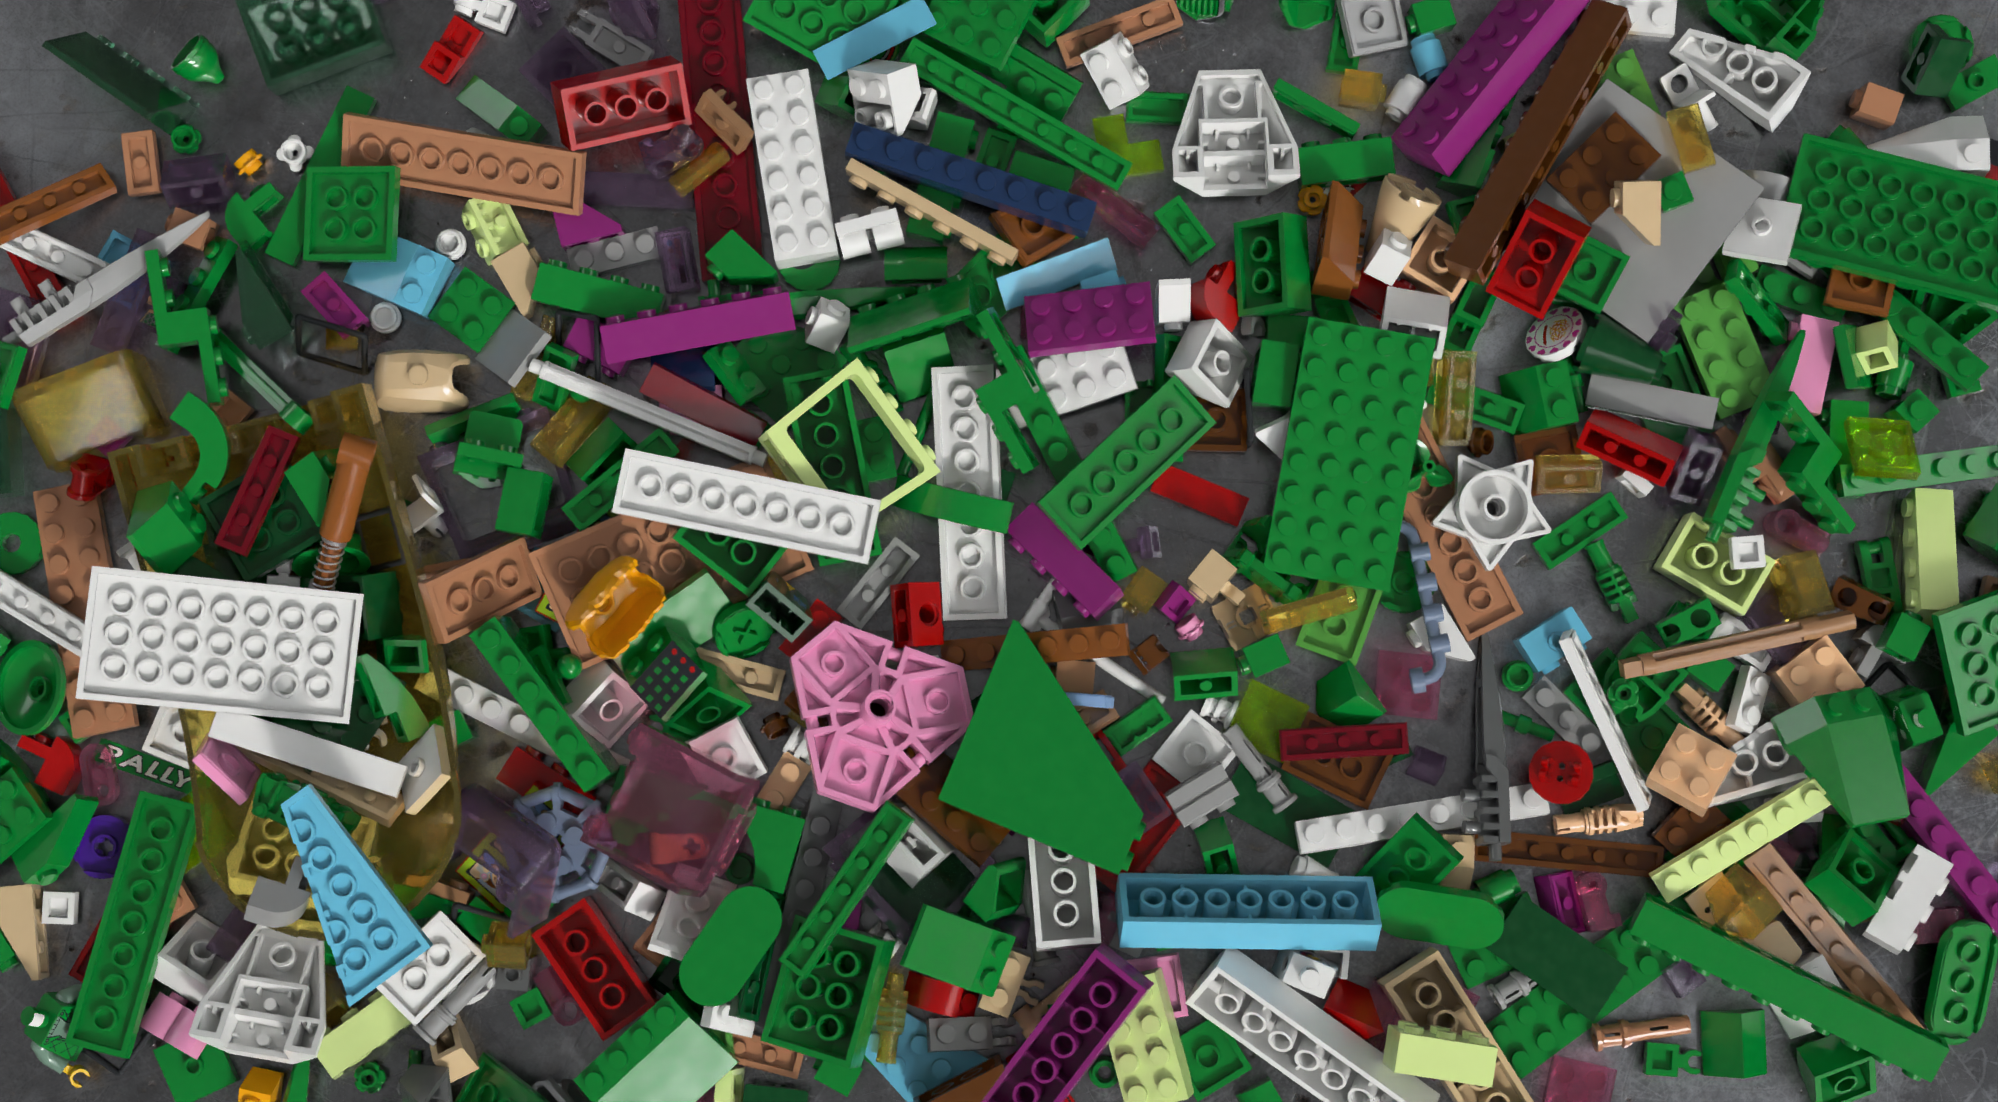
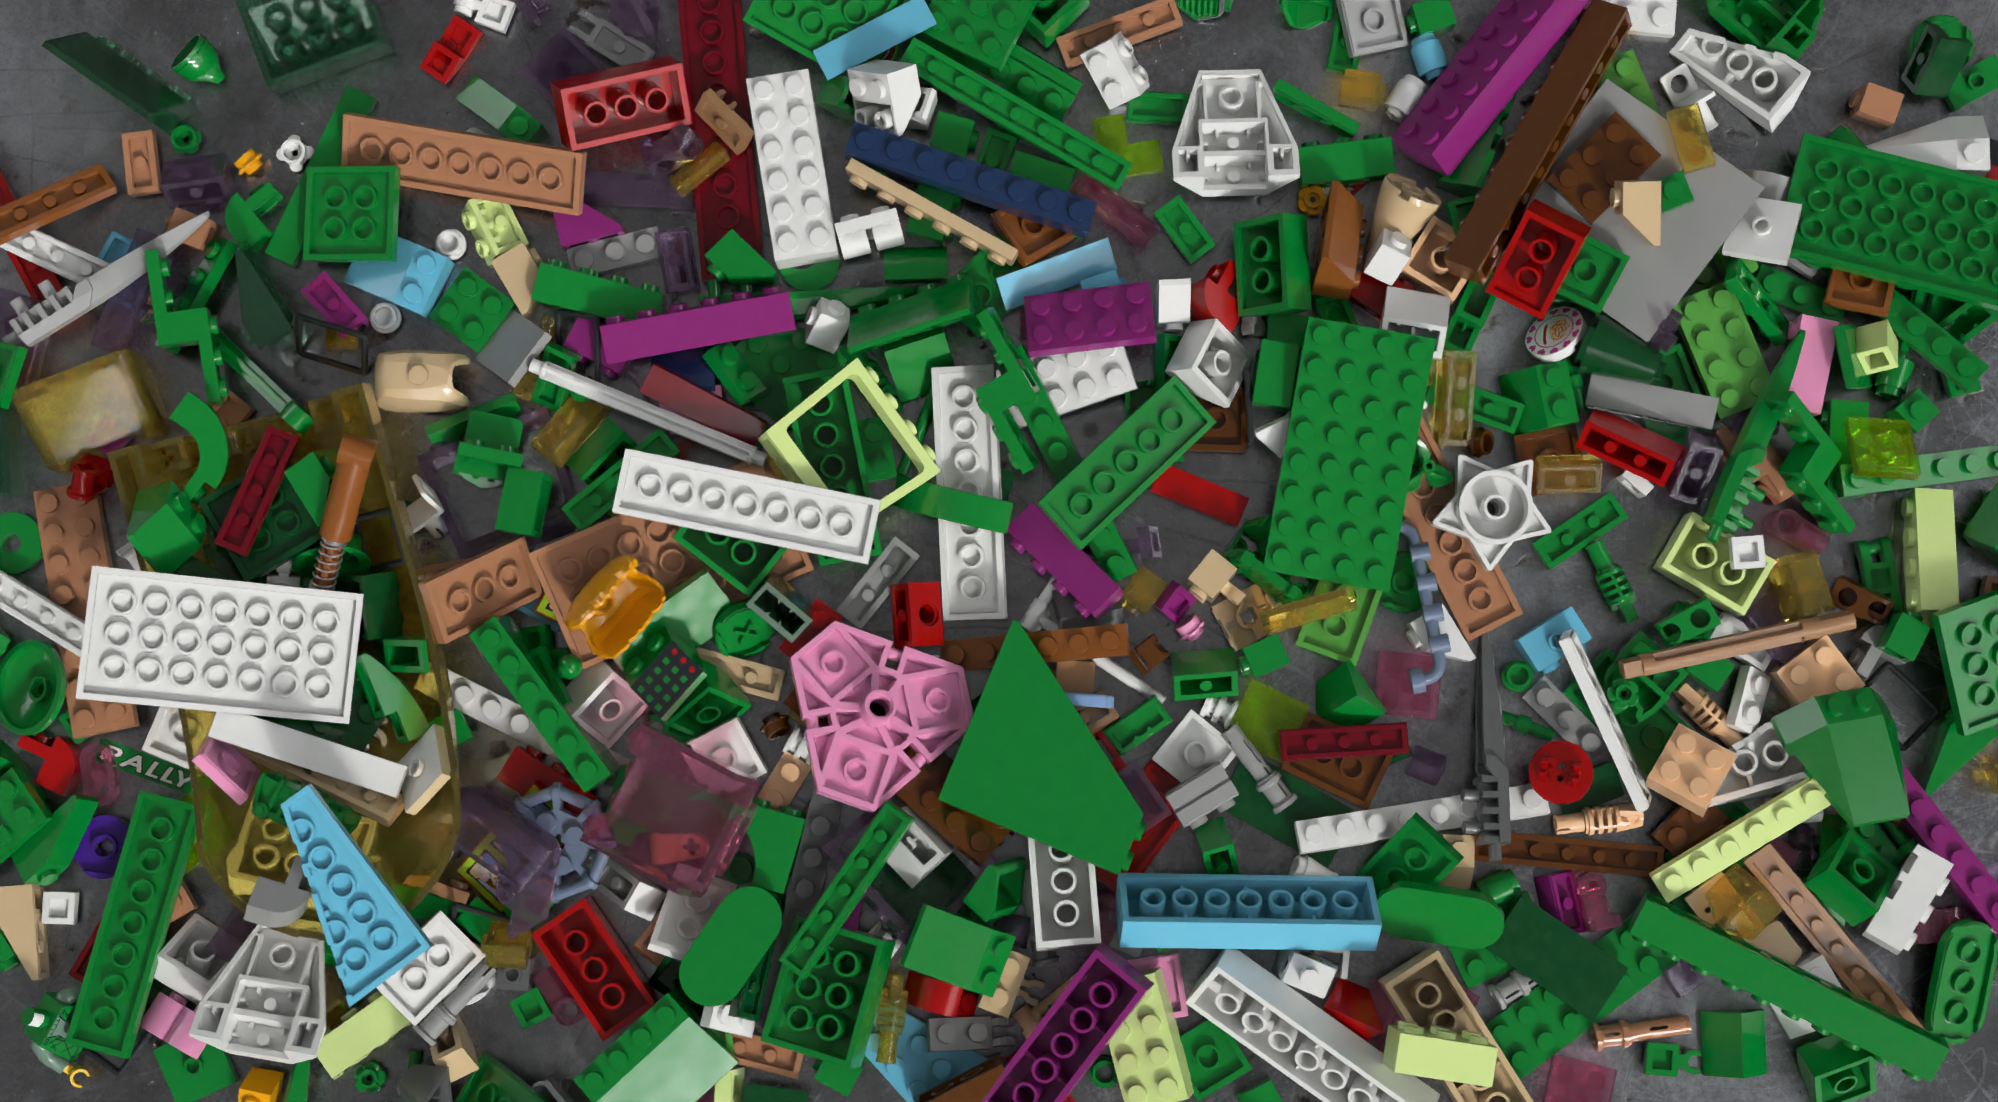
green torso [1880,685,1943,752] -> none

